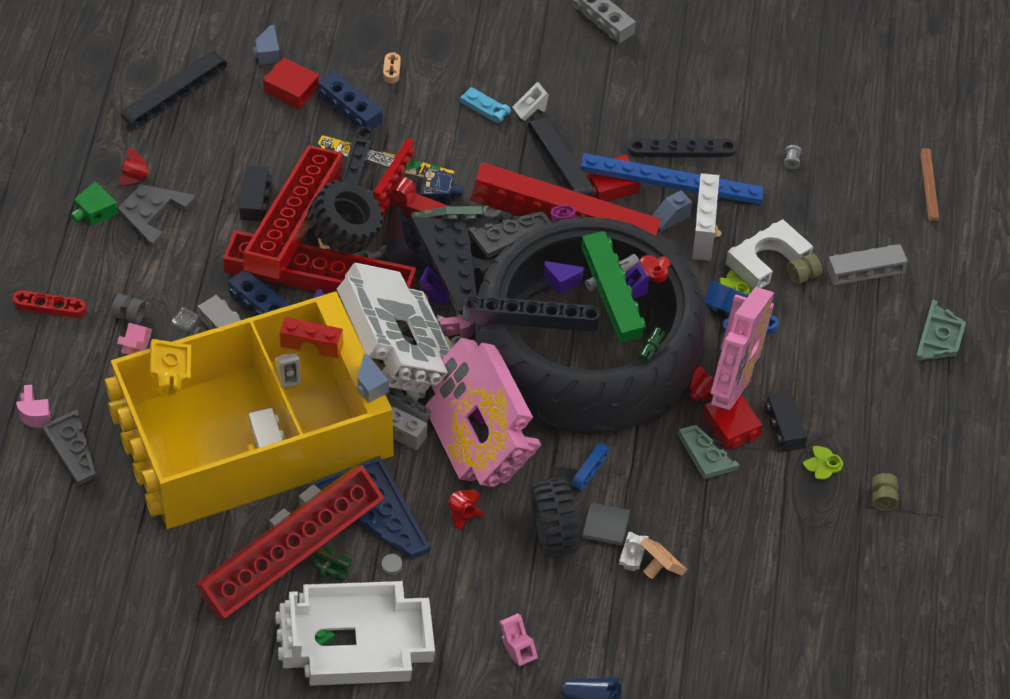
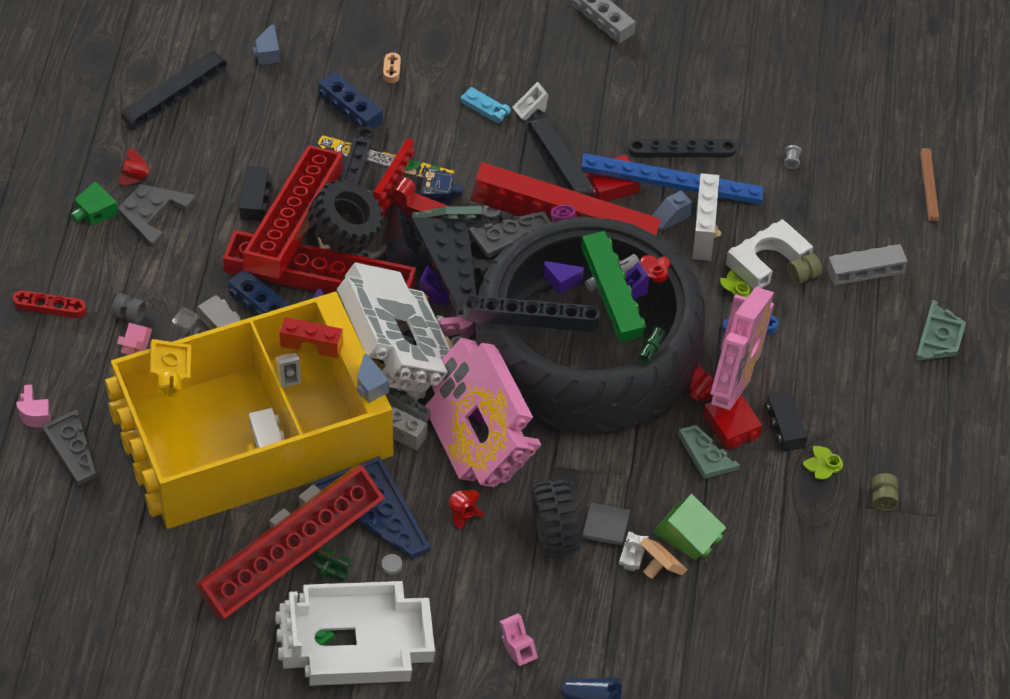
red brick [263,58,319,109] -> none
blue beam [572,443,610,491] -> none
blue brick [704,281,749,316] -> none
none -> bright green slope [652,494,726,560]

